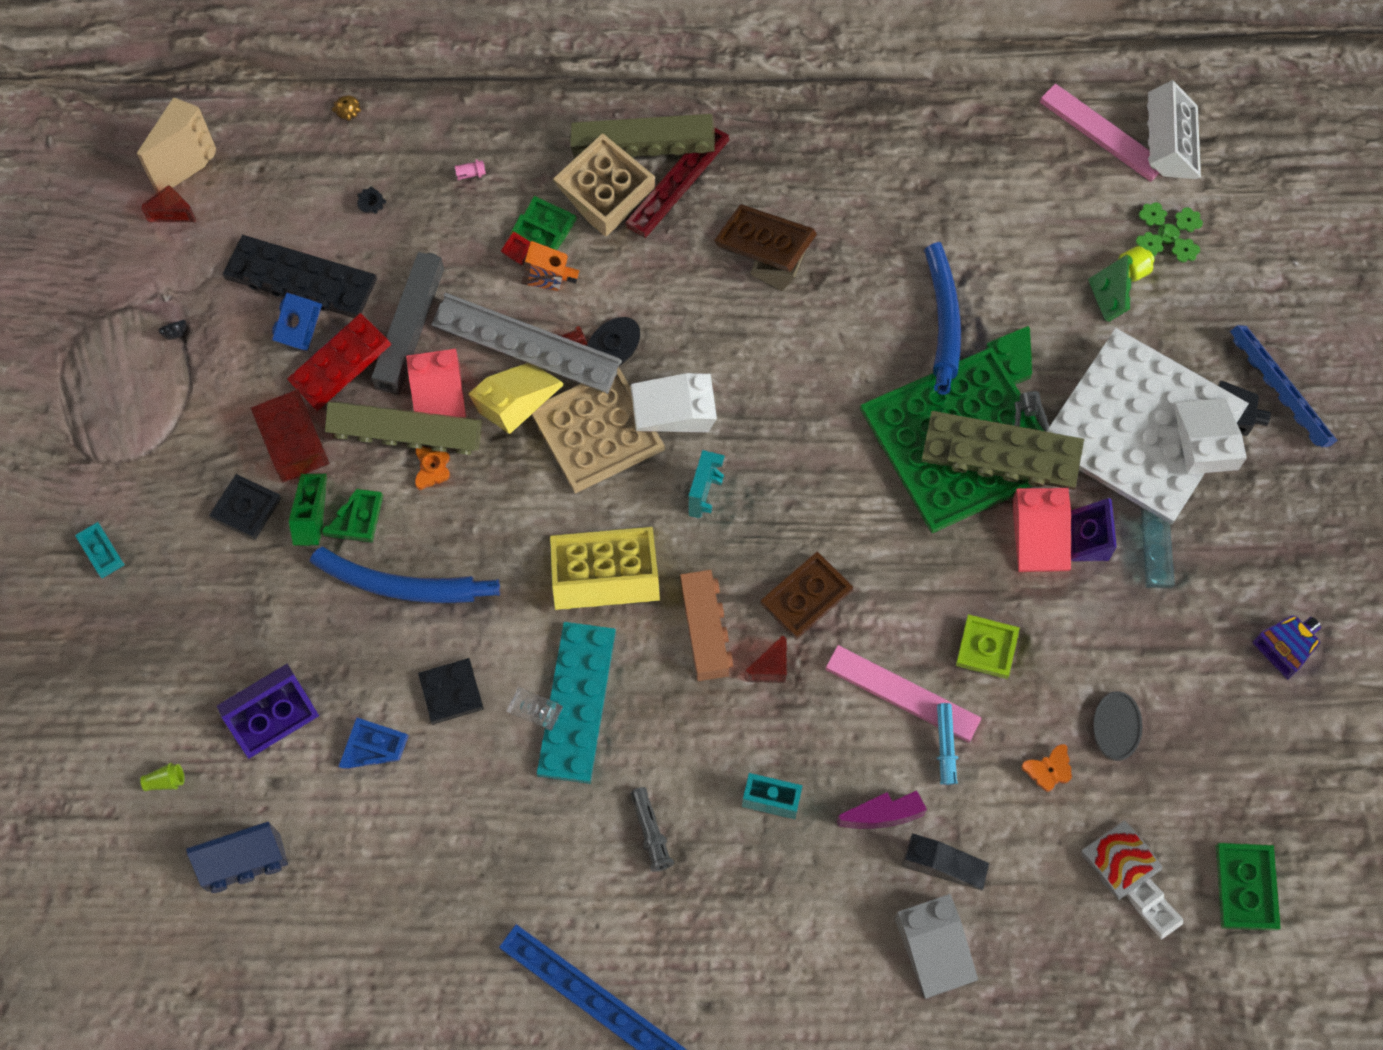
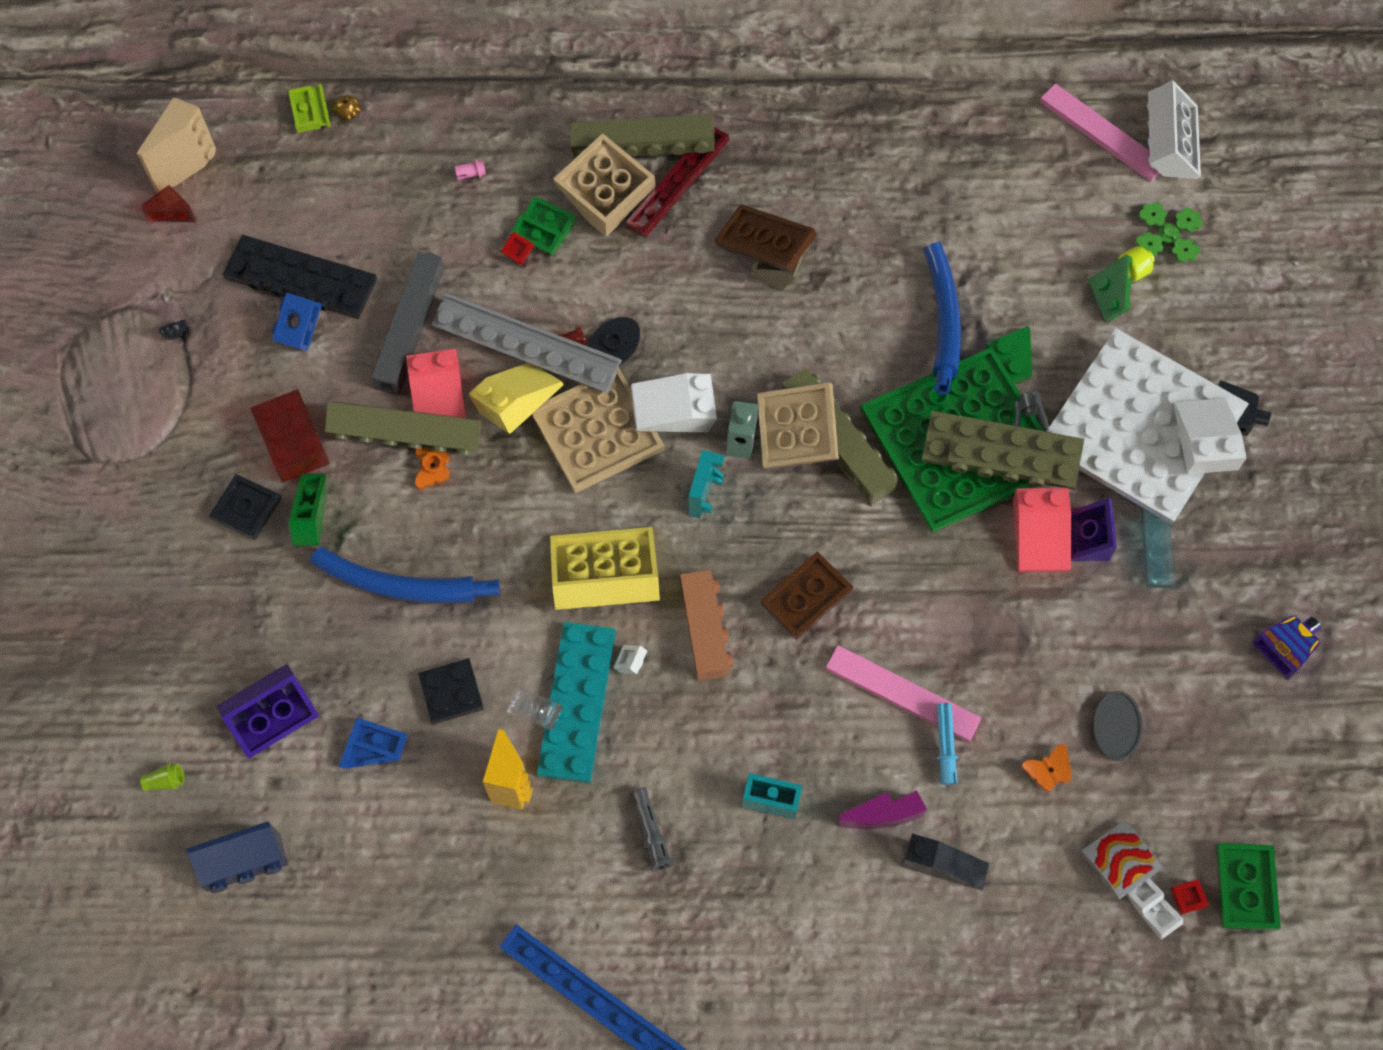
teal plate [75,522,125,578] -> none
red plate [287,313,392,411] -> none
green wing [322,489,383,543] -> none
black animal [357,186,386,214] -> none
orange torso [521,241,580,291] -> none
clear red slope [744,635,787,683] -> none
light grey slope [894,894,978,999] -> none
lime plate [956,614,1020,679] -> none
blue plate [1230,325,1338,448] -> none
none -> lime plate [288,84,331,133]
none -> yellow slope [483,729,533,810]
none -> white plate [613,645,647,674]
none -> sand green torso [726,401,759,459]
none -> tan plate [757,382,839,469]
none -> olive brick [781,368,898,506]
none -> red plate [1170,879,1209,916]

